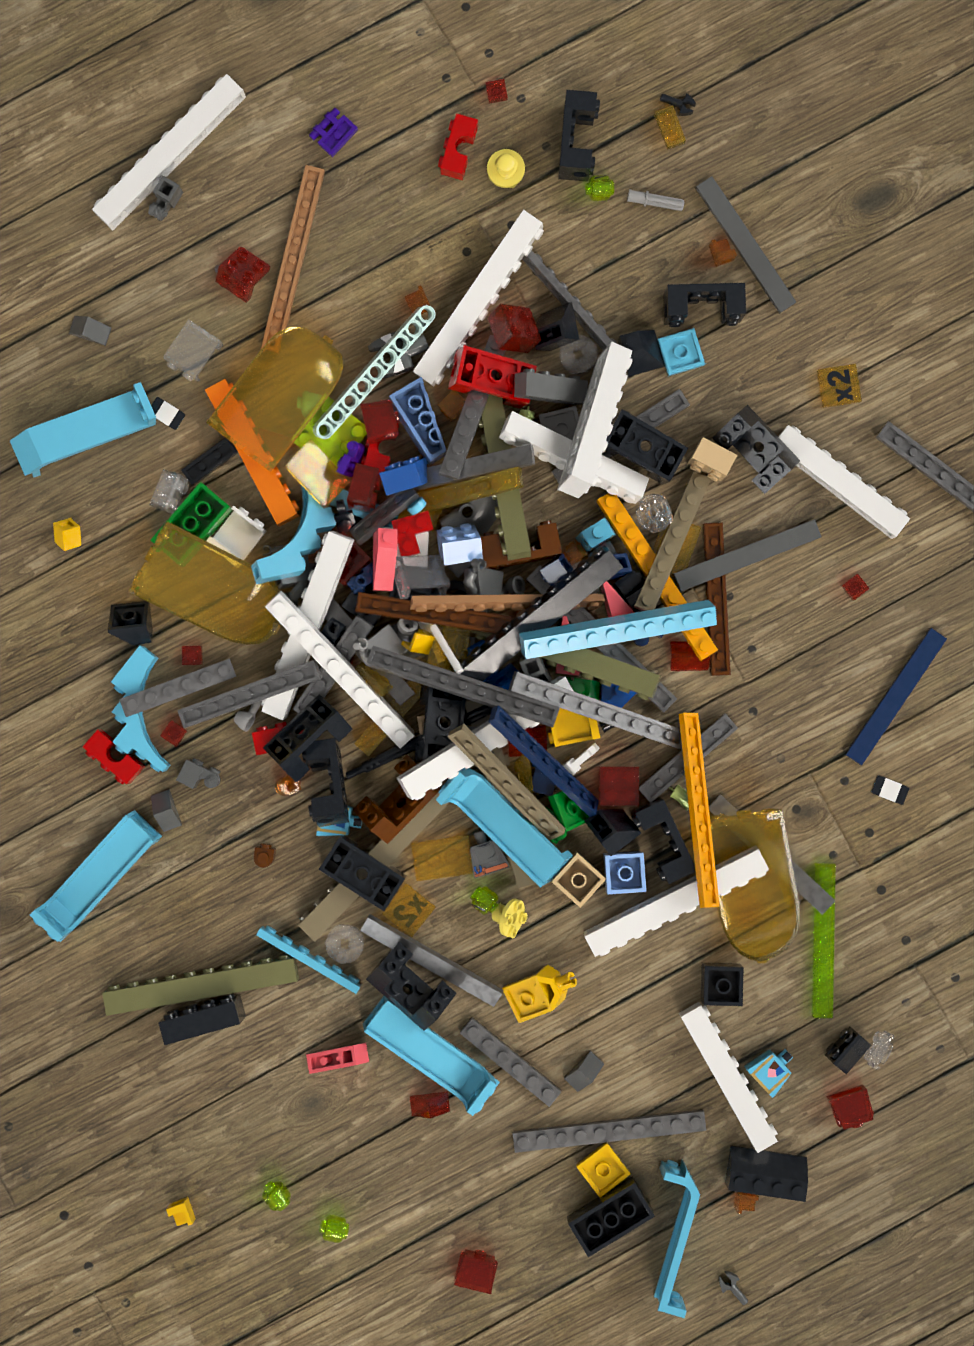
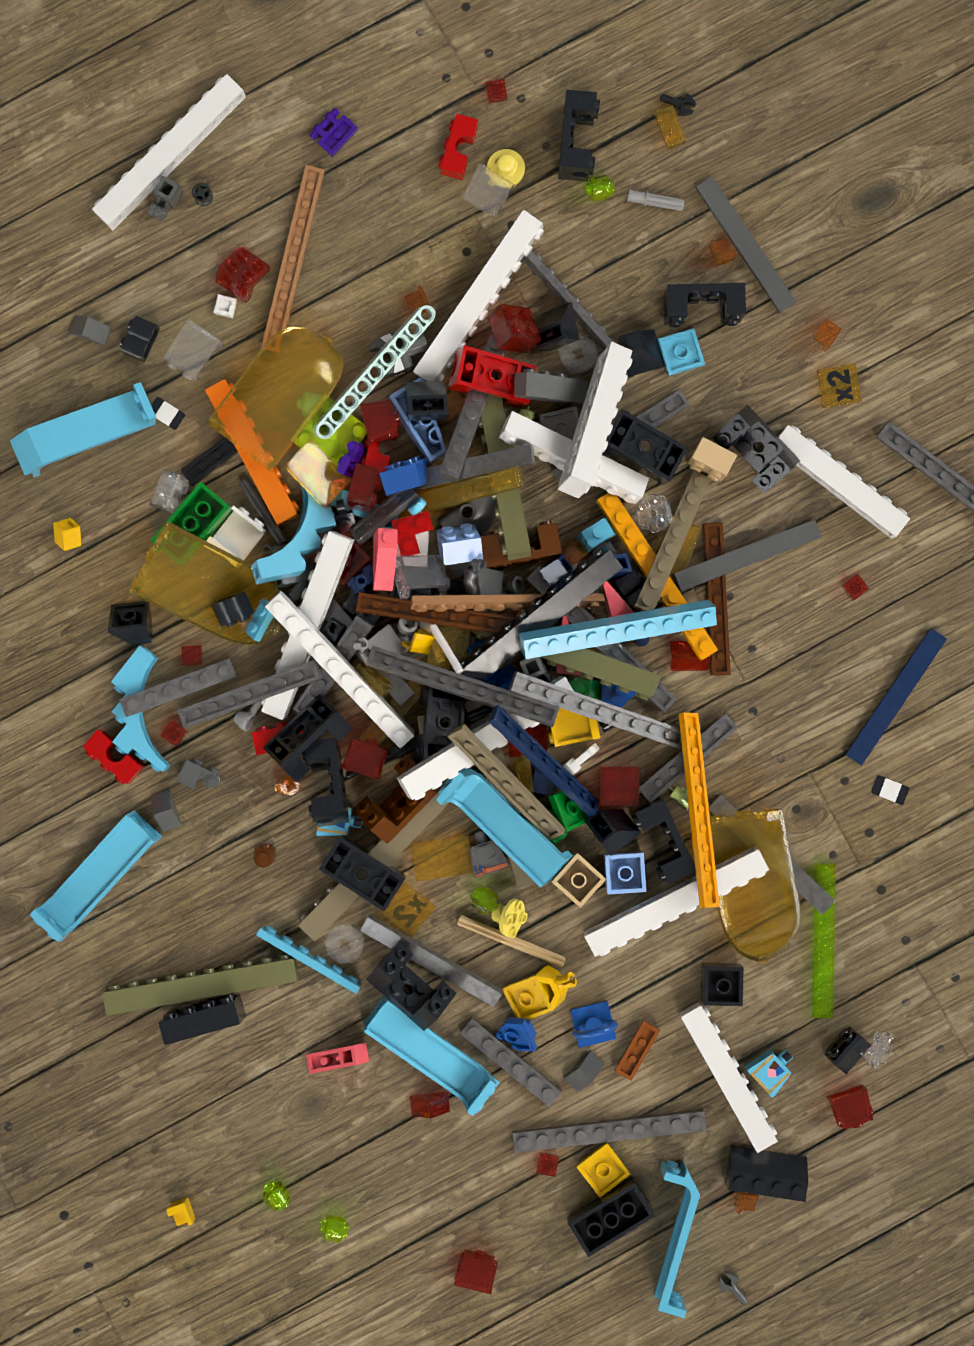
none -> black brick [120,316,160,363]
none -> pearl dark grey wheel [192,183,213,206]
none -> black brick [210,591,254,627]
none -> white tile [213,294,237,319]
none -> dark grey axle [239,479,288,545]
none -> medium azure plate [245,598,274,642]
none -> clear red torso [341,738,387,779]
none -> black slope [405,381,448,421]
none -> tan axle [457,915,566,967]
none -> clear slope [463,164,515,218]
none -> blue plate [495,1018,537,1051]
none -> clear red plate [536,1152,559,1177]
none -> blue tile [570,1000,618,1048]
none -> dark orange plate [614,1020,660,1081]
none -> clear orange panel [813,319,842,352]

